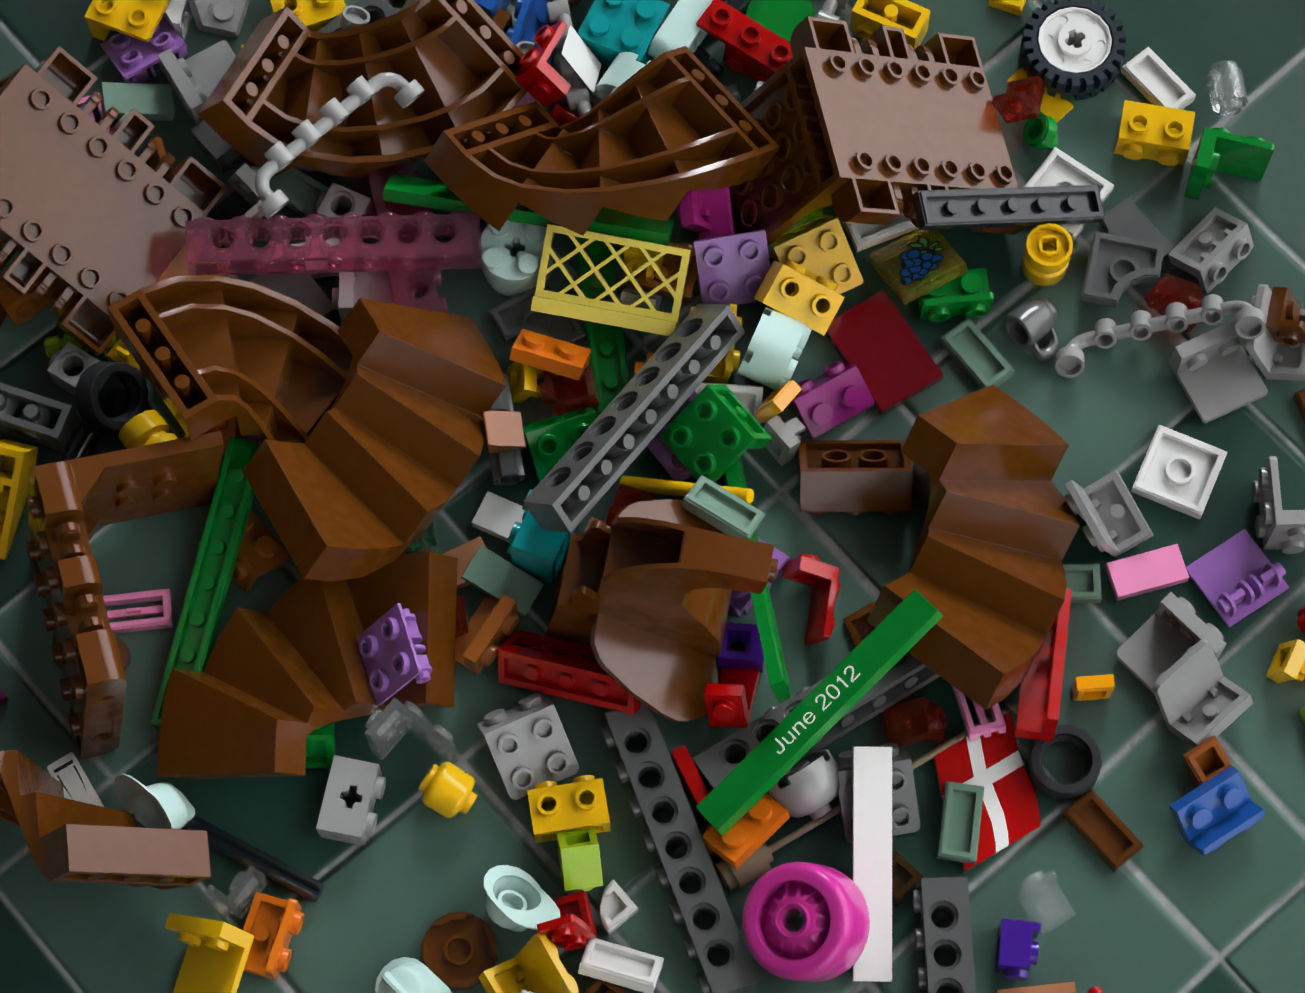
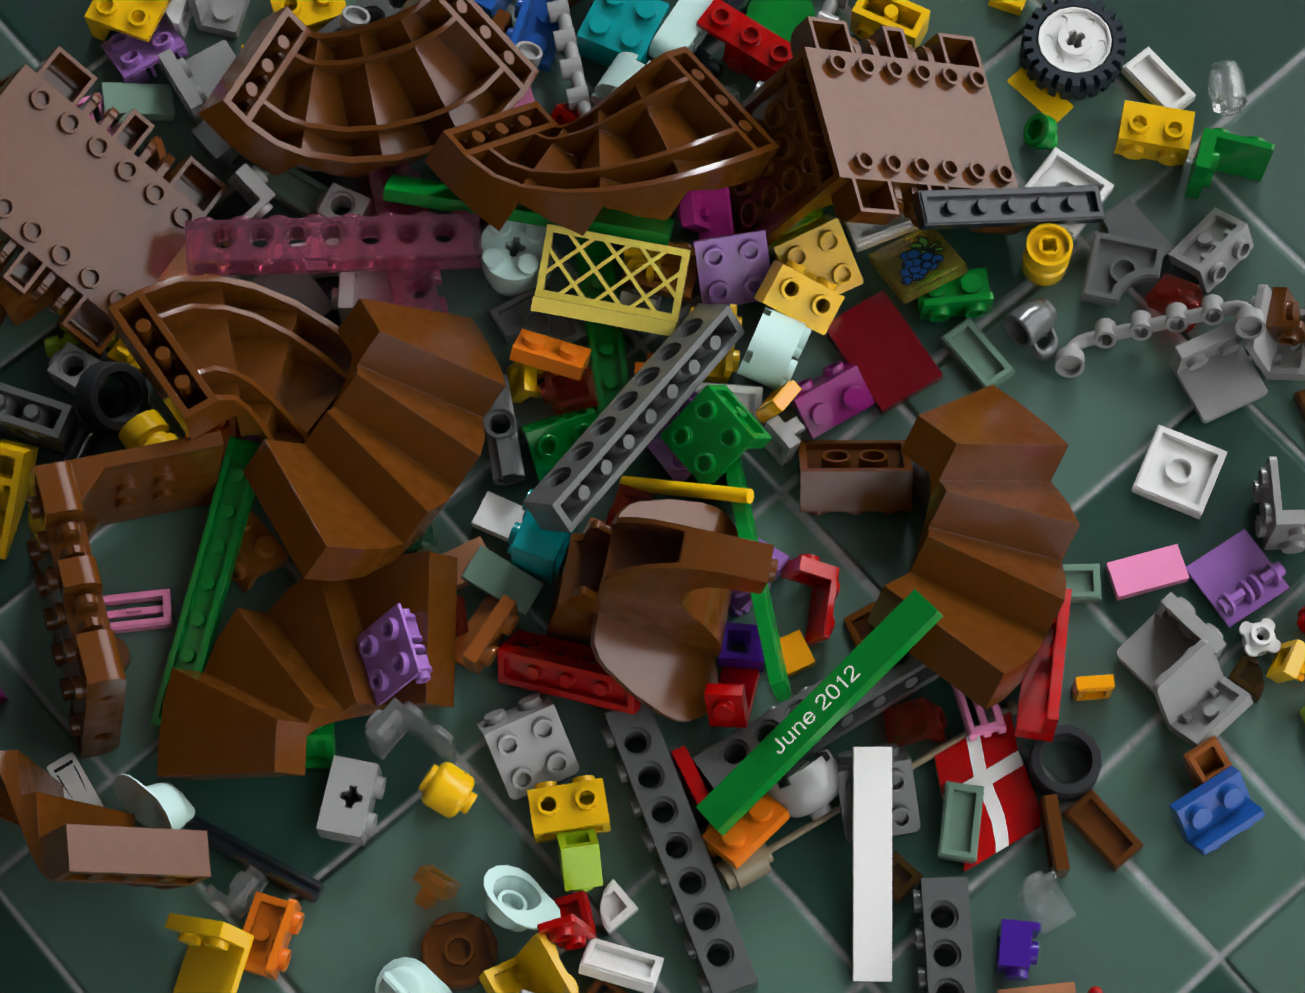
light grey bar [255,72,425,219] -> none
slope [483,411,526,454] -> none
red bracket [515,20,571,107] -> none
white sticker [561,25,602,93] -> none
sand green tile [681,475,765,540] -> none
dark pink wheel [742,862,870,982] -> none
clear red bracket [992,76,1046,123] -> none
light grey bracket [1065,470,1154,558] -> none
none -> clear orange tile [413,864,462,910]
none -> light orange tile [780,629,816,678]
none -> reddish brown tile [1038,794,1070,879]
none -> dark brown tile [1227,652,1264,703]
none -> white plate [1239,618,1281,657]

